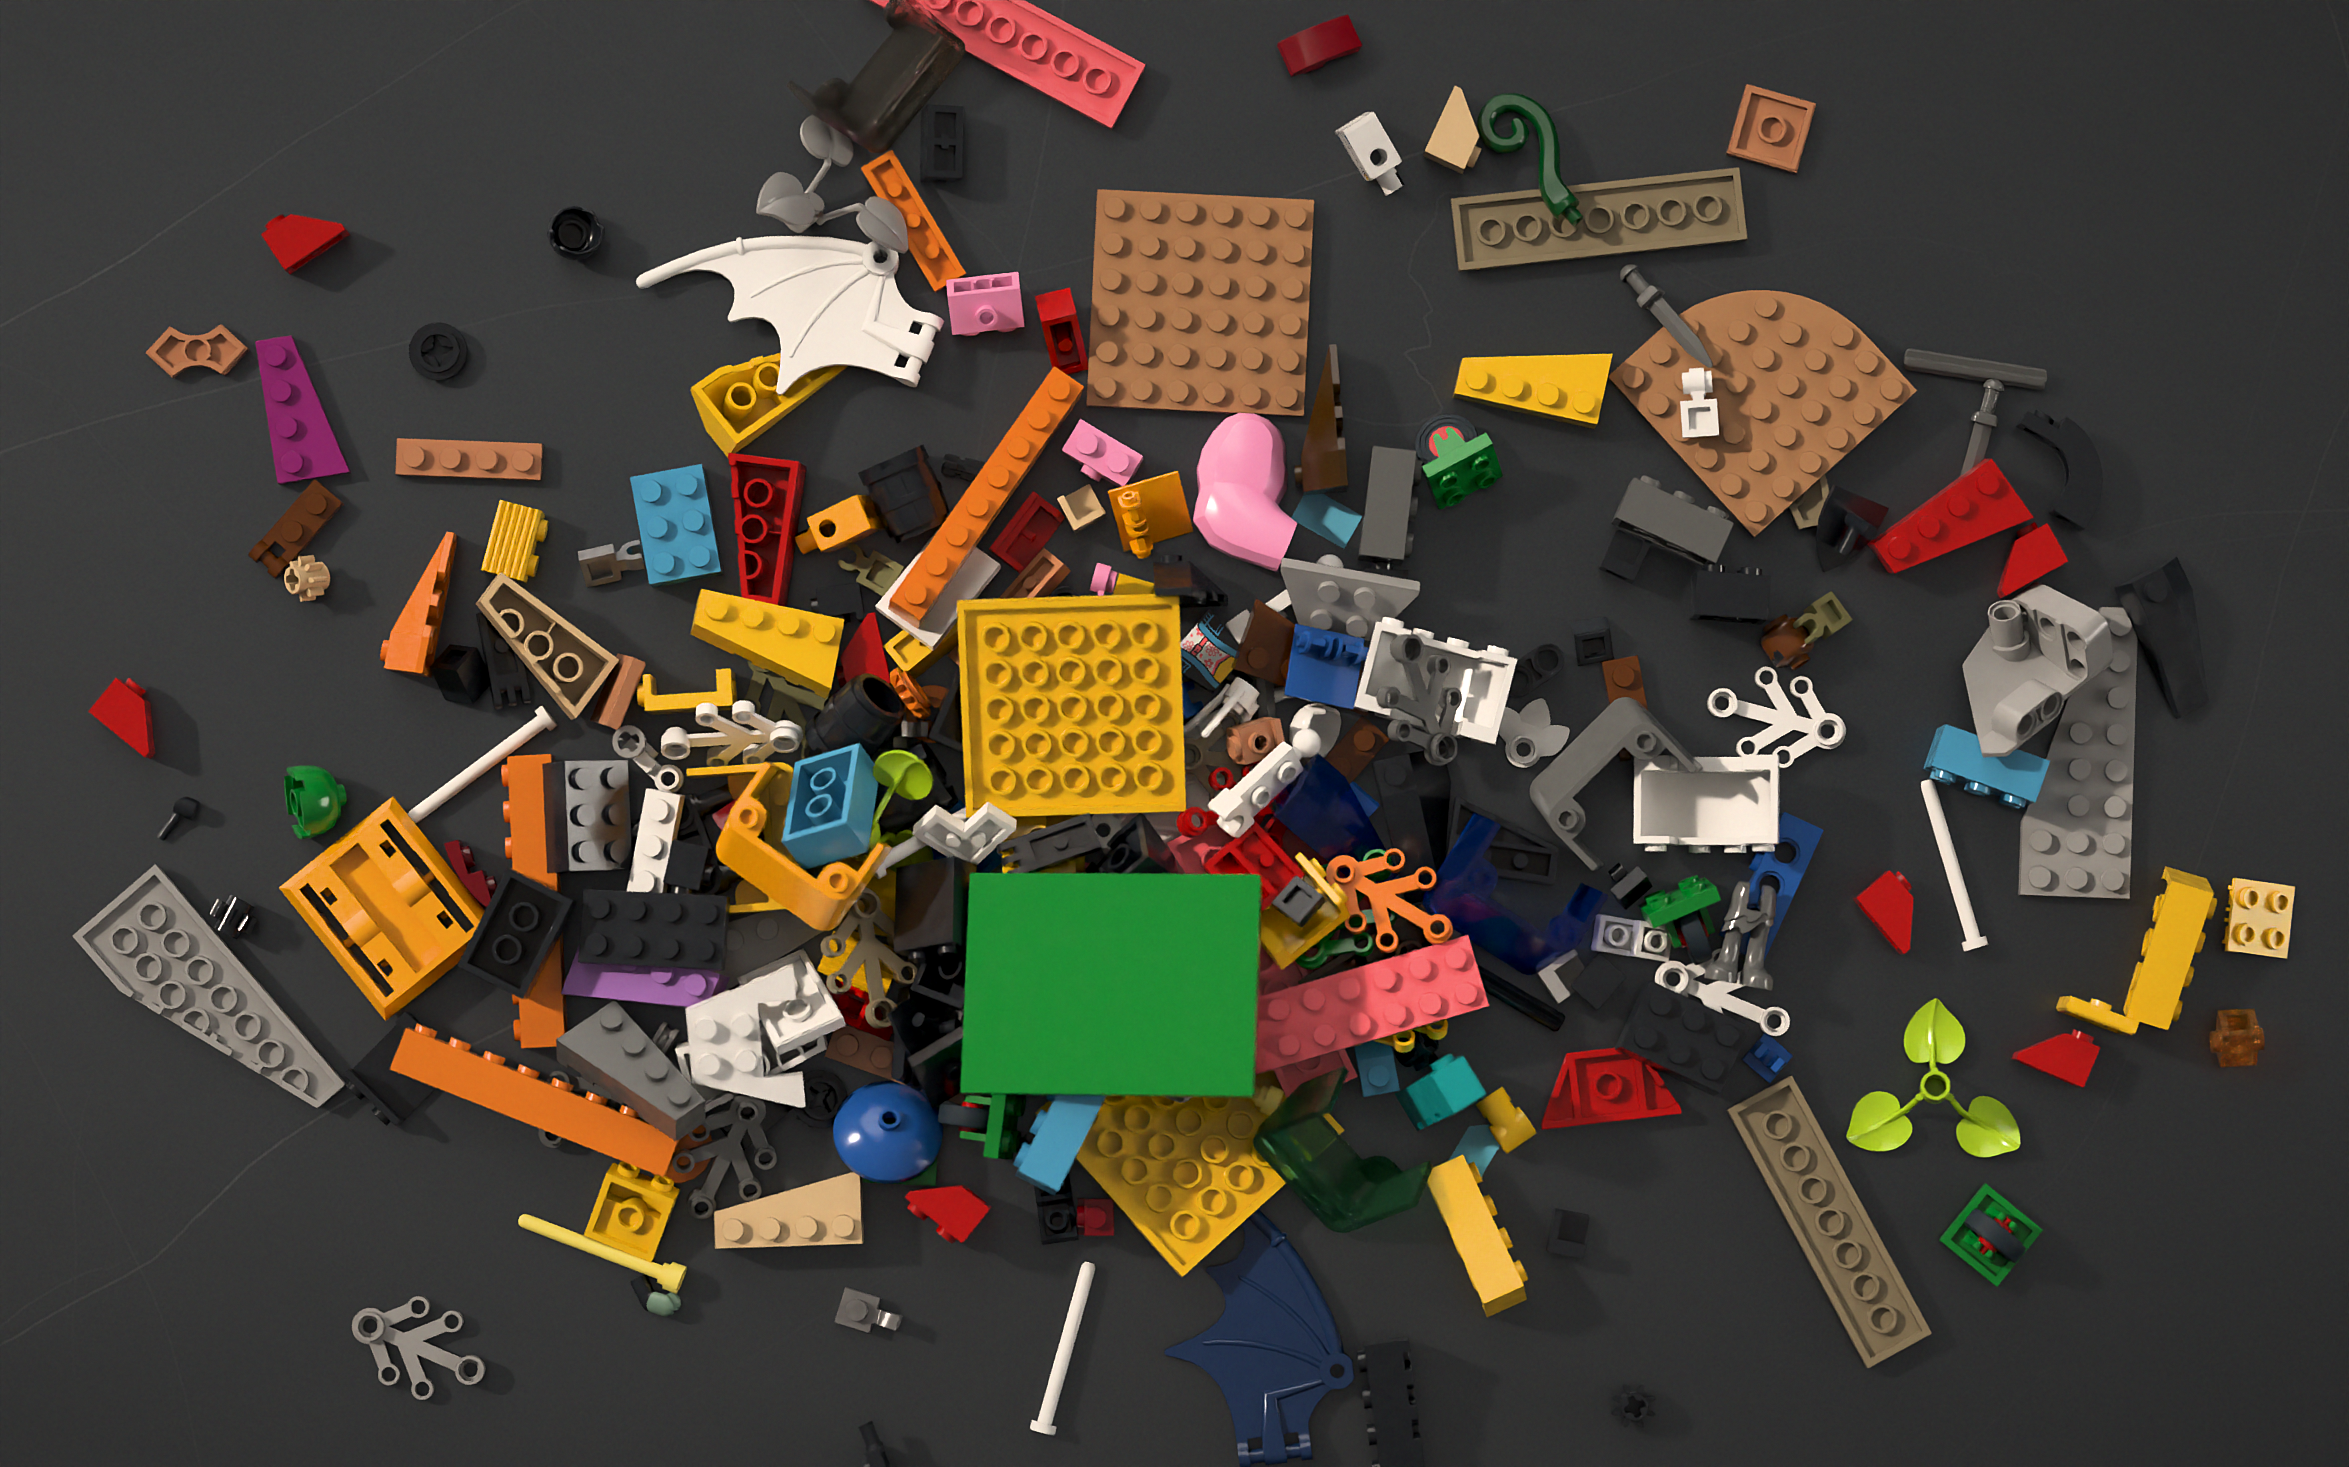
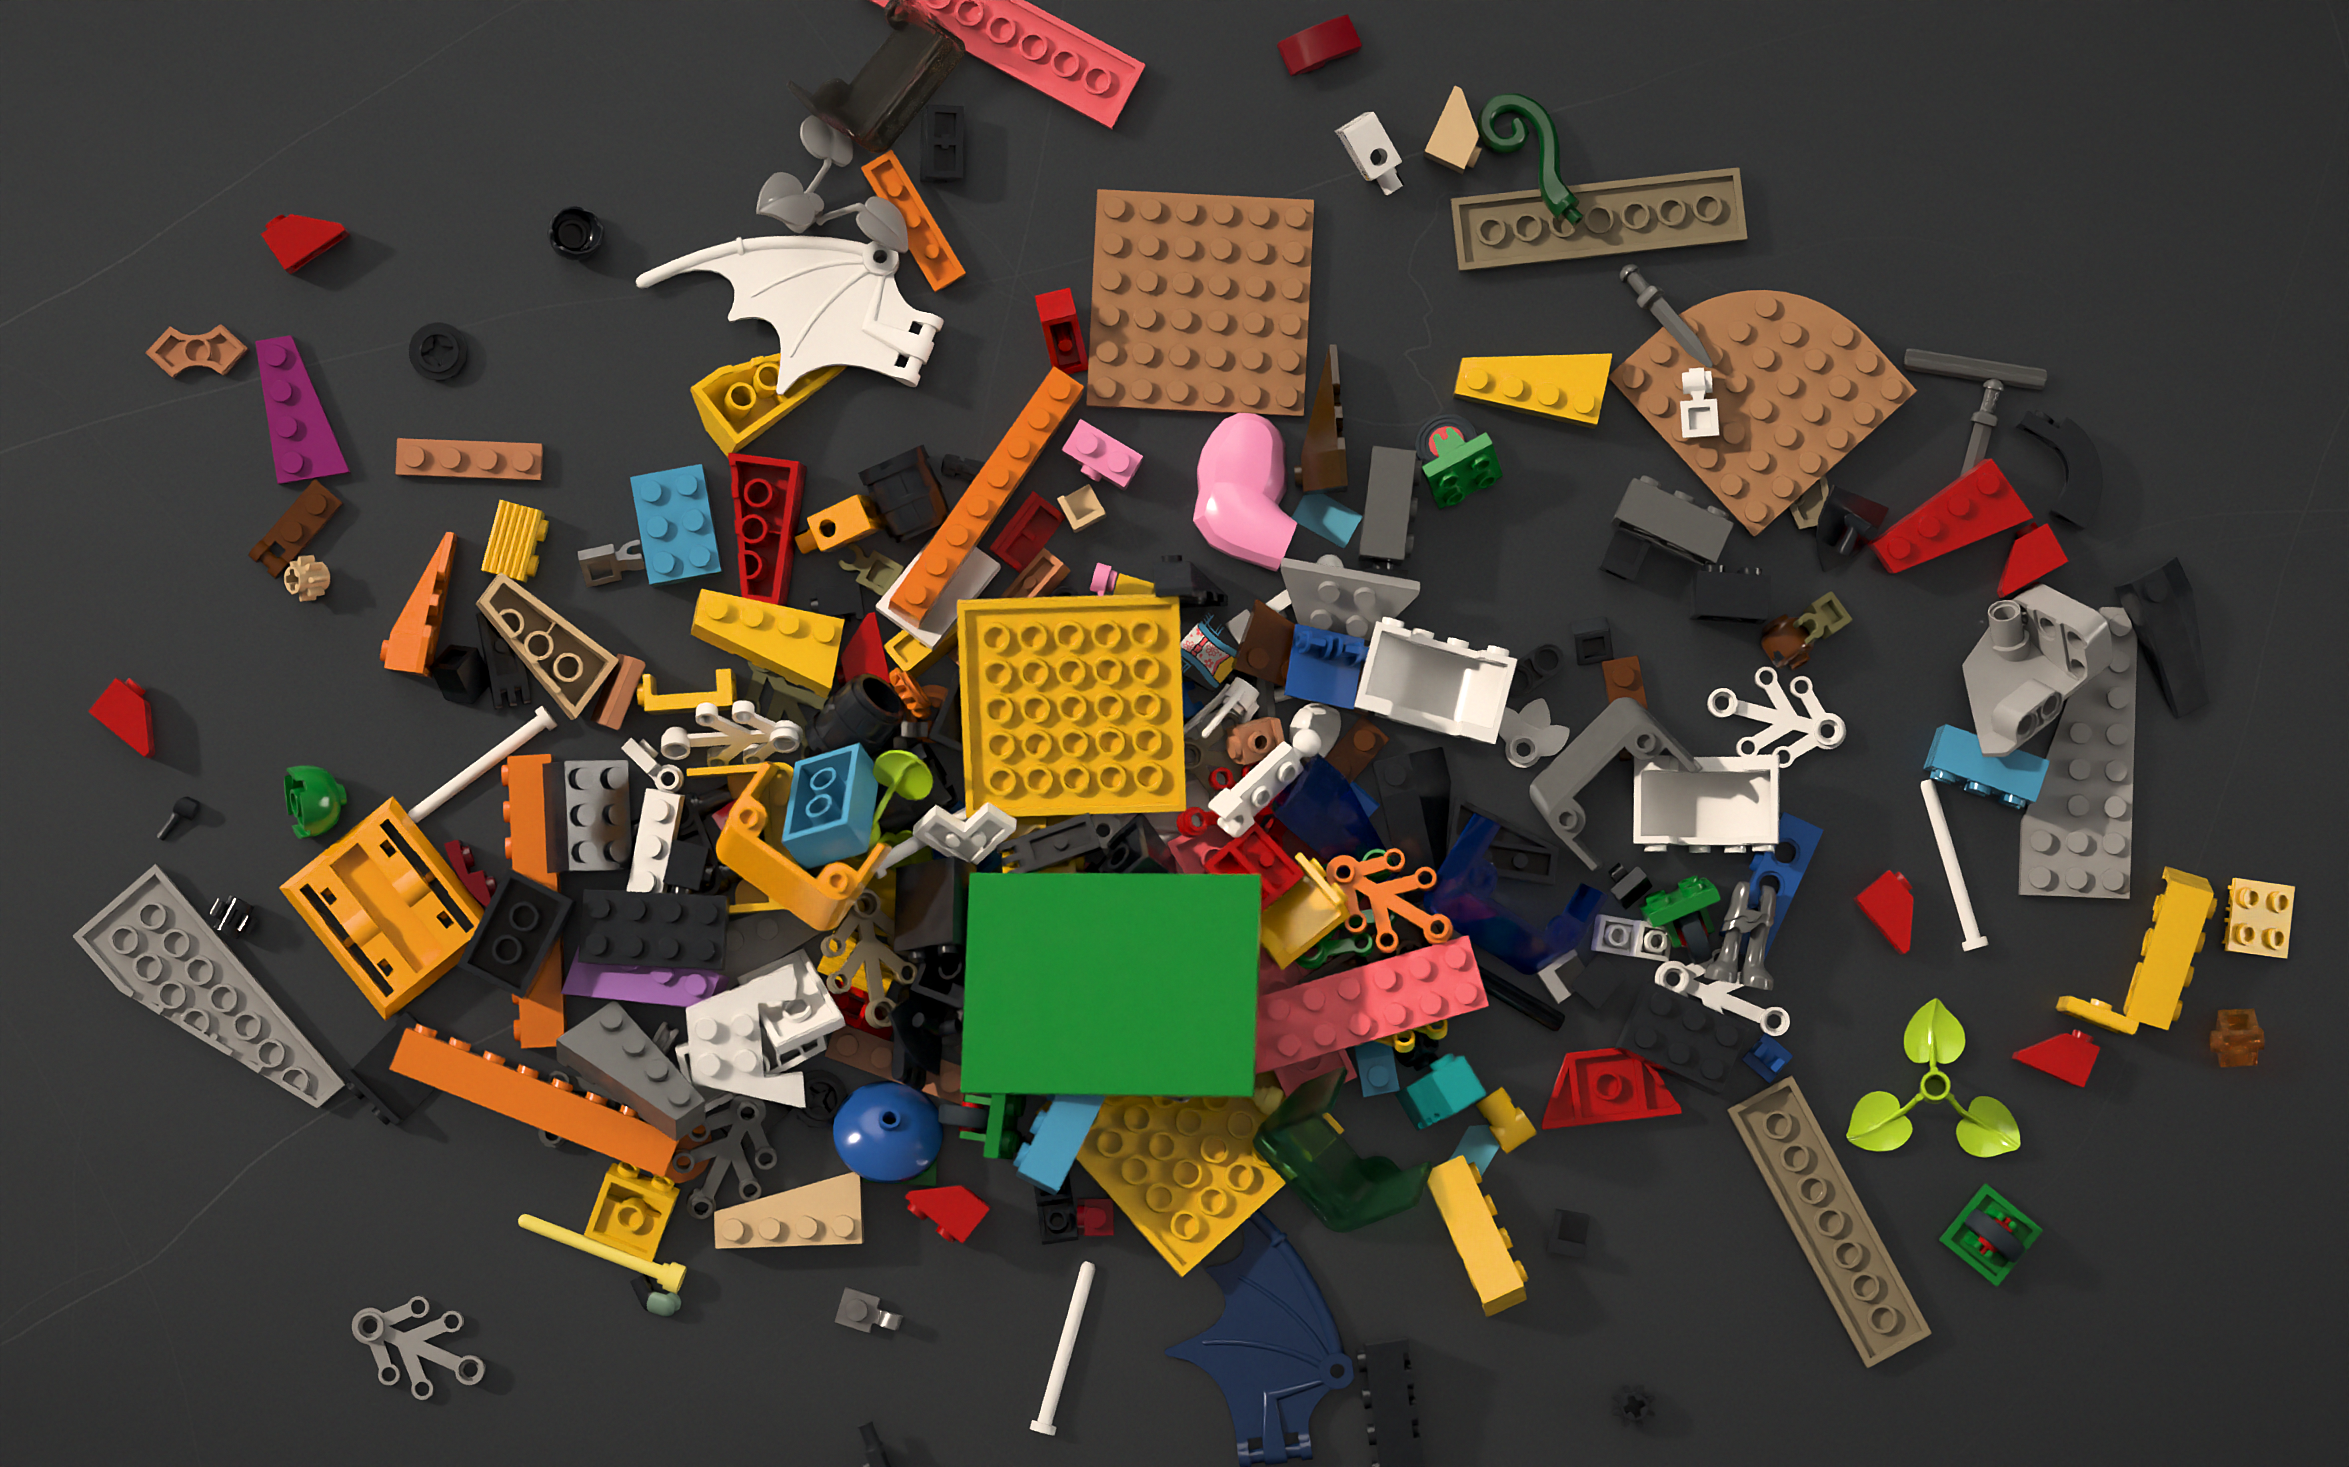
light grey bush [612,725,647,759] -> none
black plate [908,1025,963,1109] -> none
bright pink brick [946,272,1025,336] -> none
light orange hinge [1108,471,1194,559] -> none
black tile [1272,876,1326,928] -> none
dark grey plant [1376,634,1462,766] -> none
nougat tile [1726,84,1816,175] -> none

